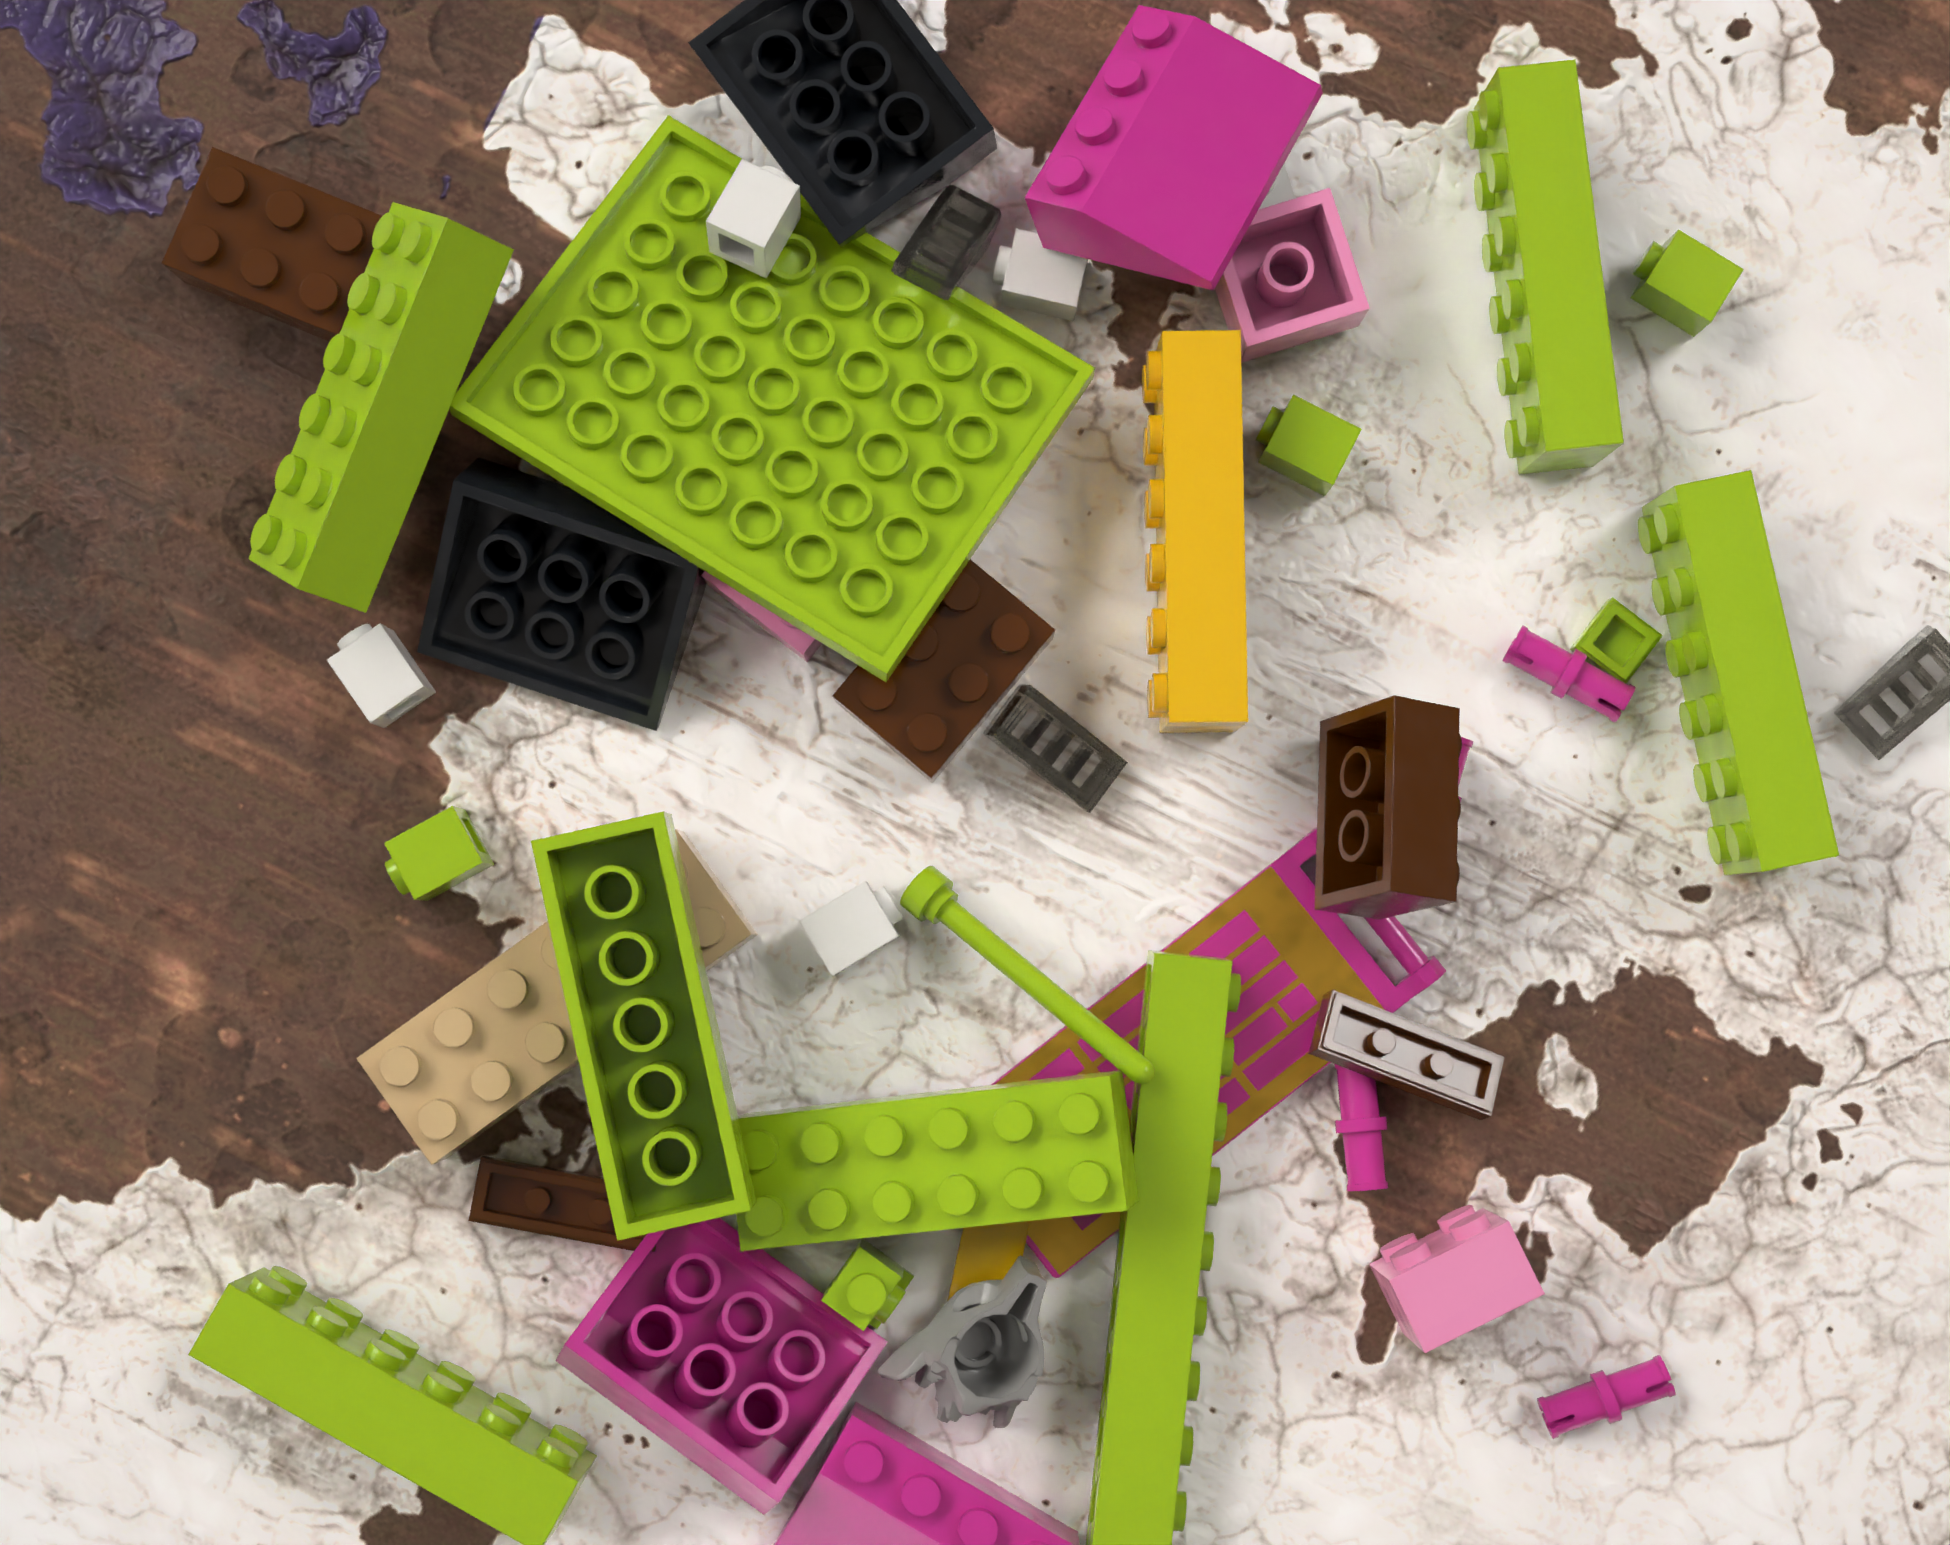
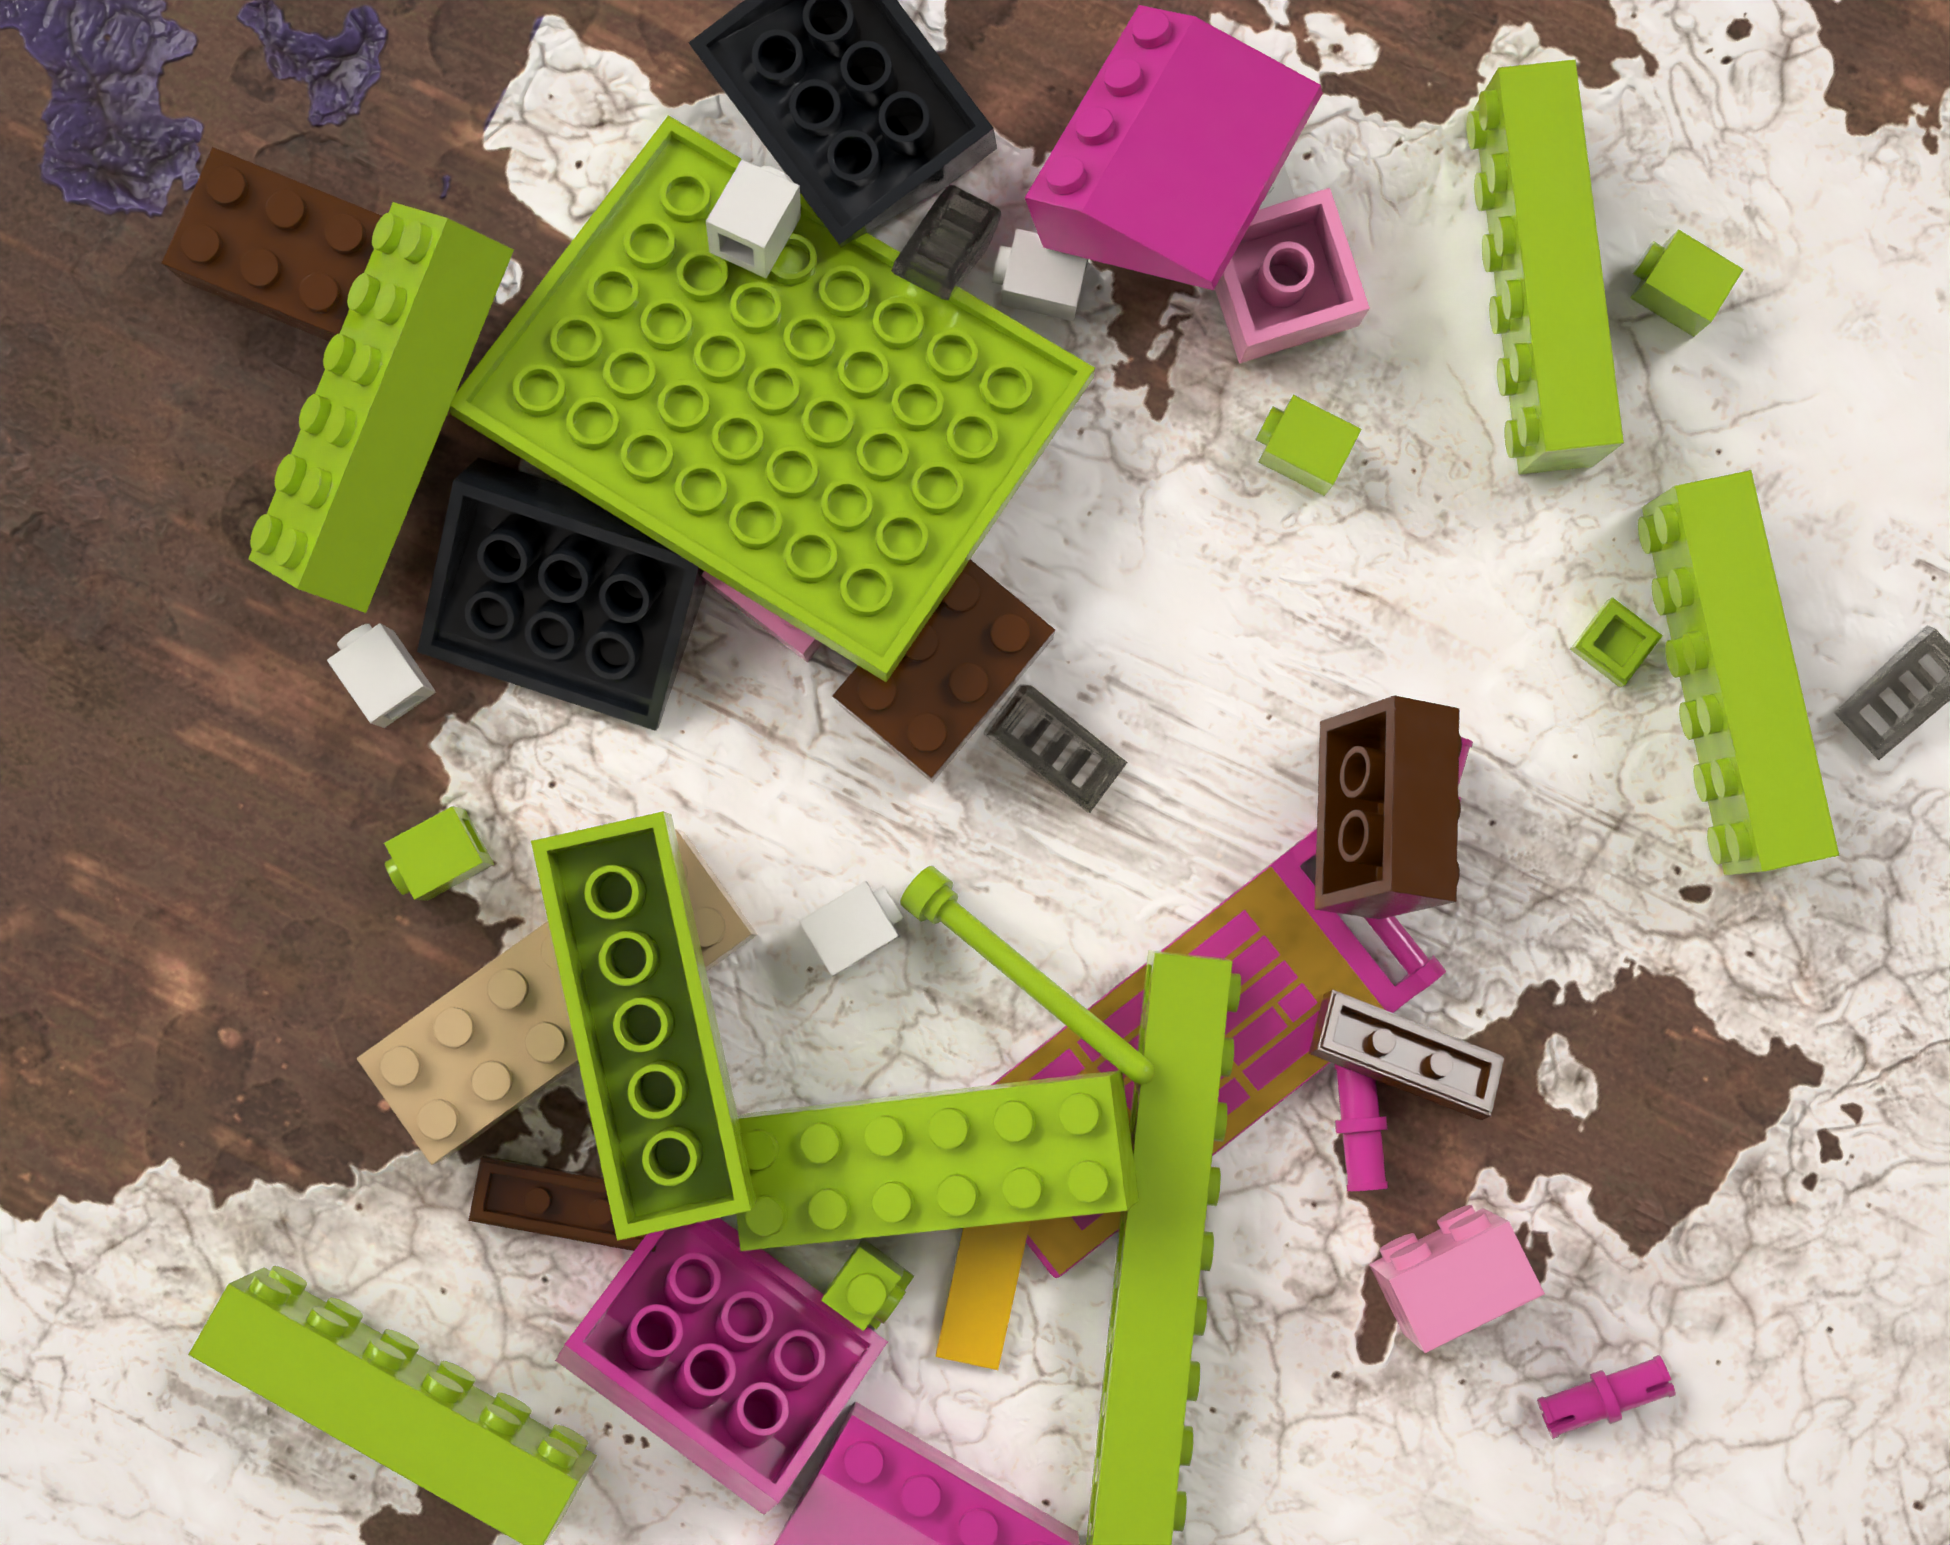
light grey piece [878,1255,1047,1428] -> none
yellow brick [1142,330,1248,733] -> none
dark pink pin [1502,625,1636,723] -> none

